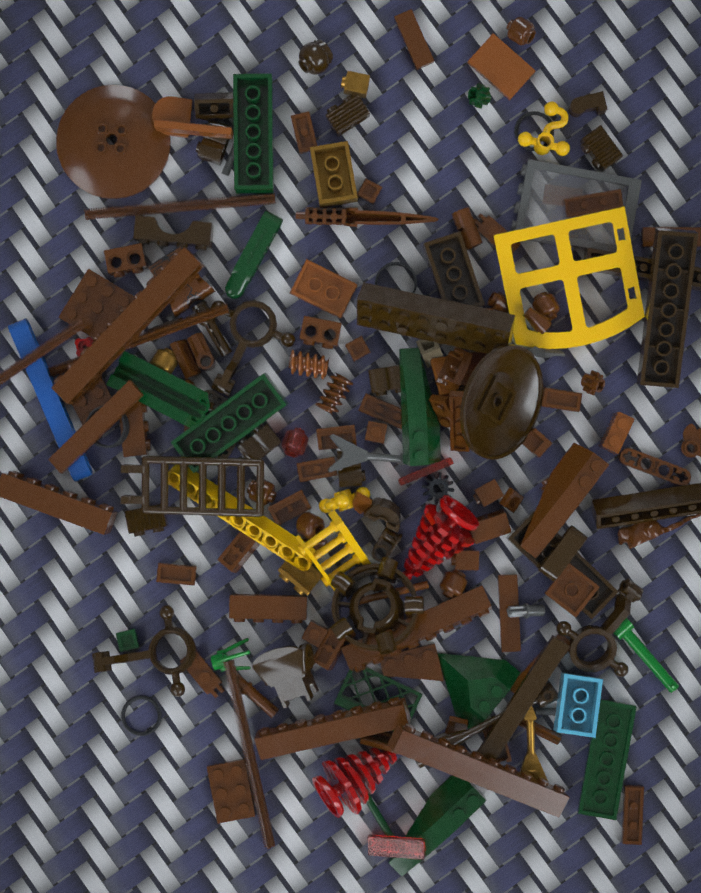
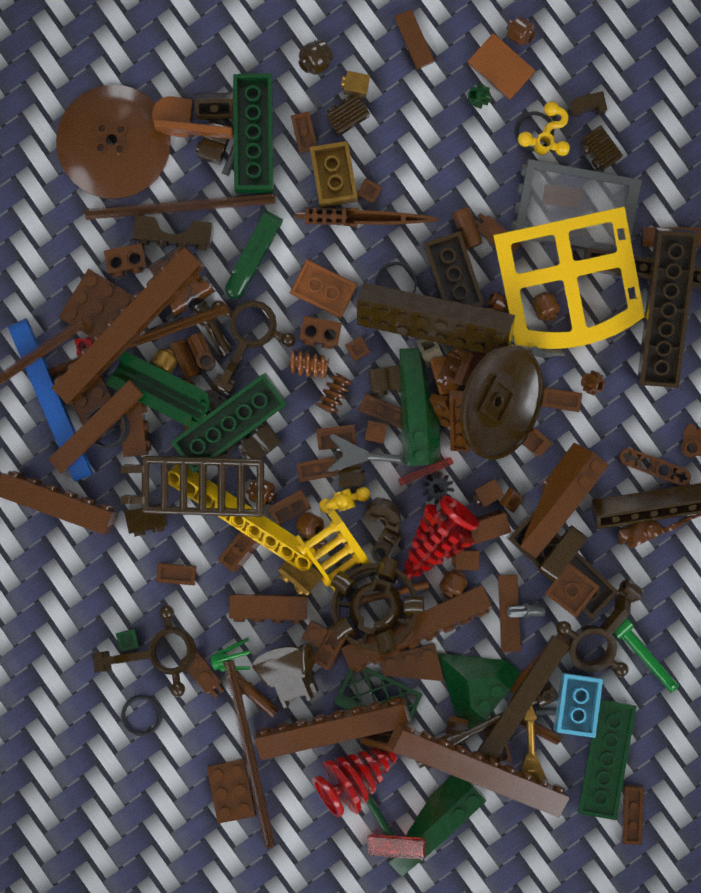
clear red head [281,428,309,458] -> none
dark orange tile [353,491,373,514] -> none
reddish brown cone [523,307,552,334] -> none
reddish brown tile [563,189,624,218] -> none
dark orange brick [598,412,635,454] -> none

